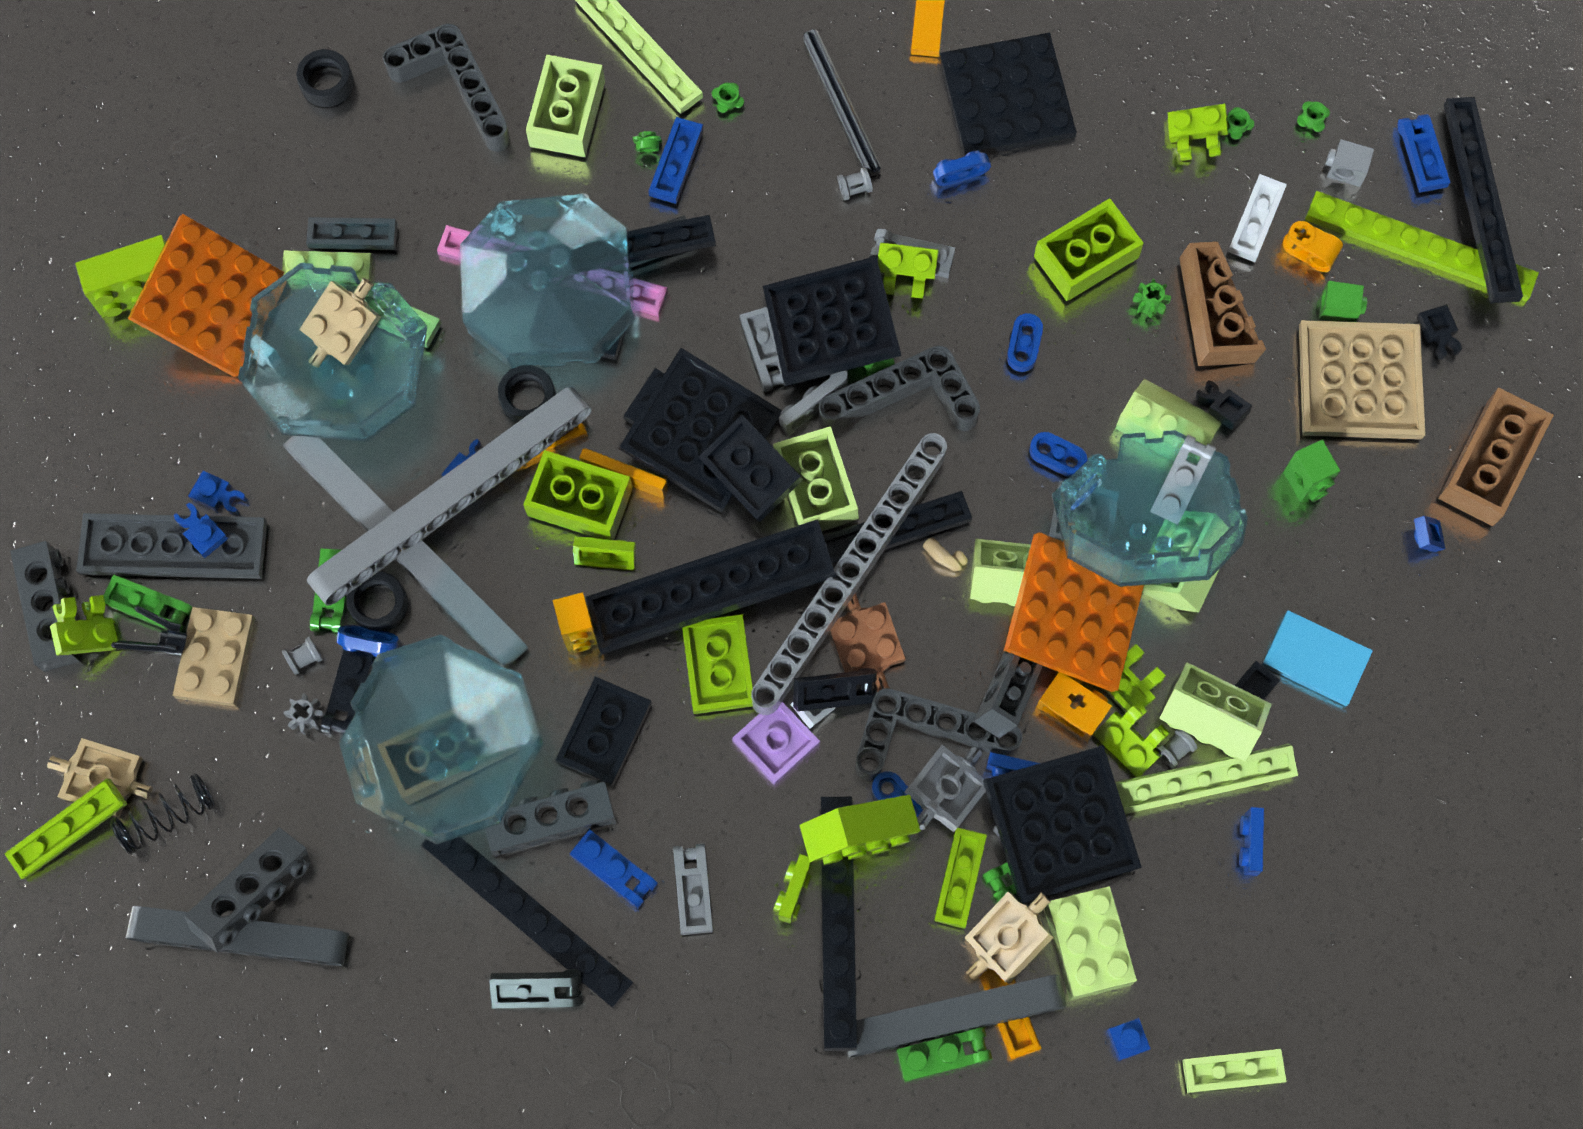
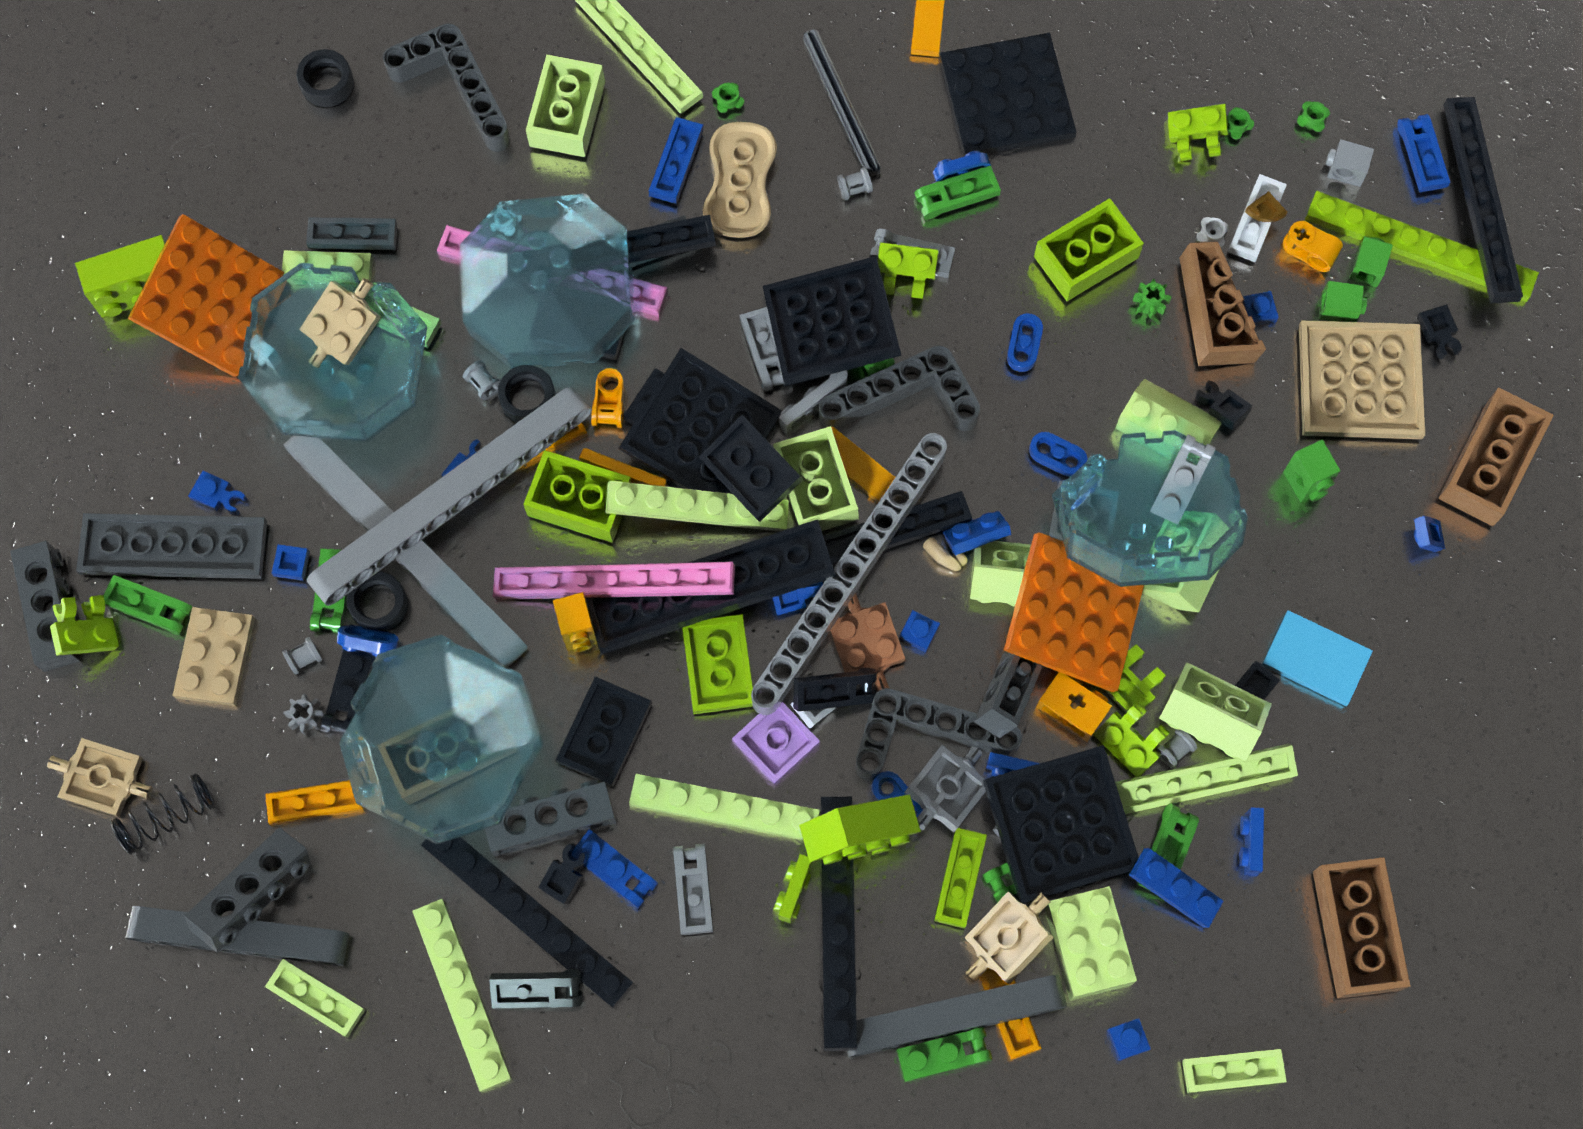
lime tile [4,779,127,879] -> none
black plant [111,606,187,656] -> none
blue plate [174,503,228,558] -> none
lime plate [573,536,636,570] -> none
bright green plate [633,131,662,153] -> none
none -> light orange tile [265,779,364,826]
none -> yellowish green plate [265,959,365,1038]
none -> blue plate [271,544,310,581]
none -> yellowish green plate [412,899,512,1092]
none -> light grey bush [463,360,500,400]
none -> bright pink tile [493,562,735,600]
none -> black plate [538,843,589,904]
none -> light orange piece [591,368,625,428]
none -> yellowish green plate [606,481,789,531]
none -> yellowish green plate [629,774,820,841]
none -> tan plate [703,122,777,238]
none -> blue plate [772,582,823,616]
none -> light orange tile [831,427,895,503]
none -> blue plate [899,610,940,653]
none -> bright green plate [914,165,1001,220]
none -> blue plate [943,510,1011,556]
none -> blue plate [1129,848,1224,928]
none -> bright green plate [1137,803,1199,890]
none -> white plate [1196,217,1229,247]
none -> blue plate [1242,291,1279,326]
none -> pearl gold tile [1245,191,1288,222]
none -> medium nougat brick [1313,857,1411,999]
none -> bright green brick [1349,236,1393,288]

